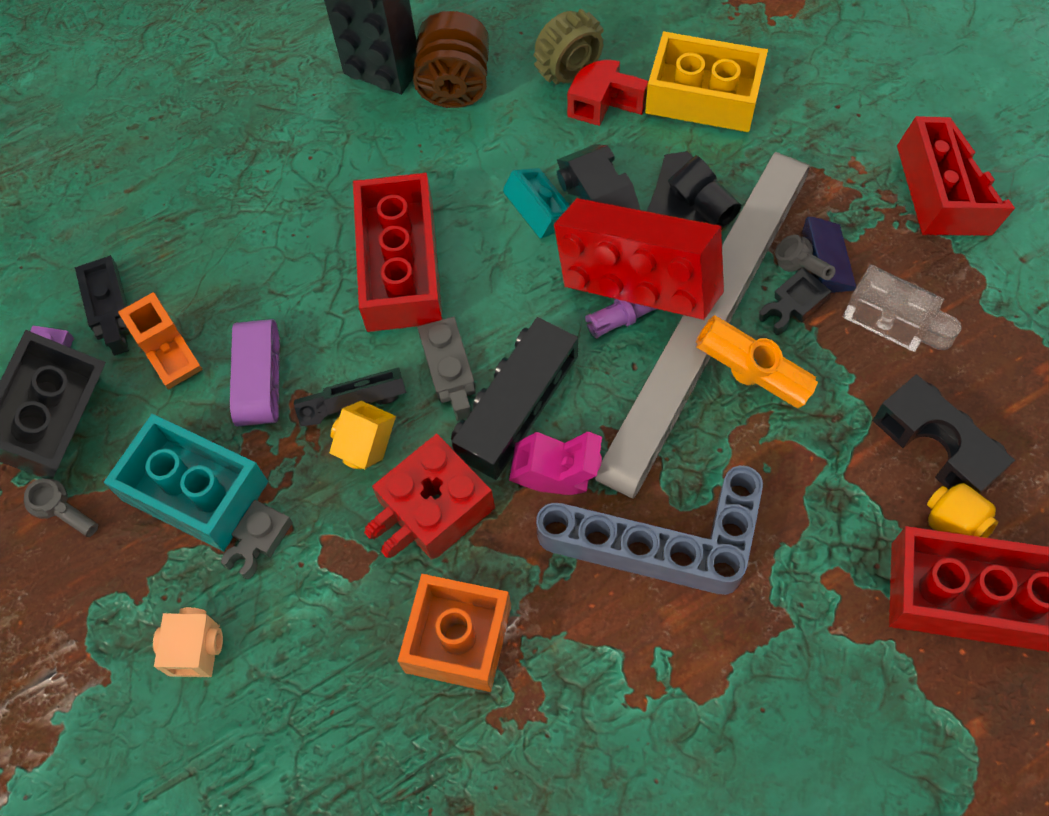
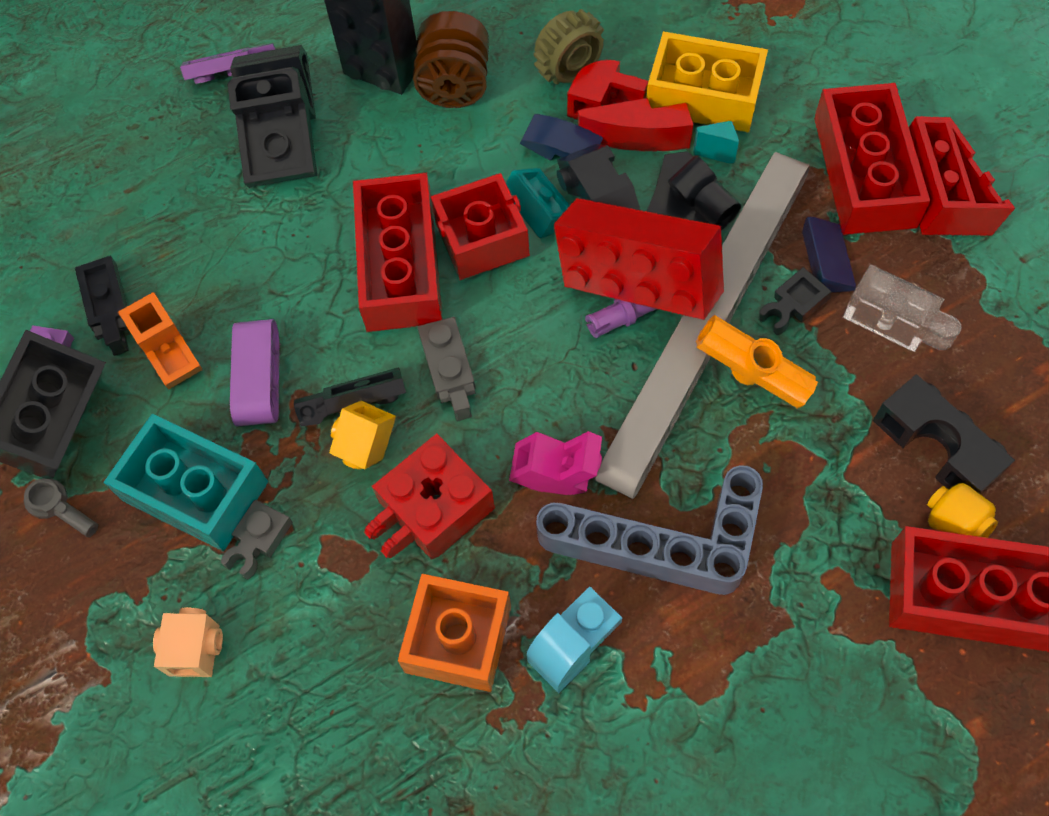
black brick [451,317,578,480] -> none
dark grey plate [775,235,835,280] -> none
none -> medium lavender hinge [180,43,275,84]
none -> black piece [227,45,318,188]
none -> red brick [430,173,530,280]
none -> dark blue slope [520,114,603,161]
none -> medium azure brick [527,587,622,693]
none -> red slope [578,98,693,151]
none -> teal slope [693,121,739,163]
none -> red brick [814,83,930,235]

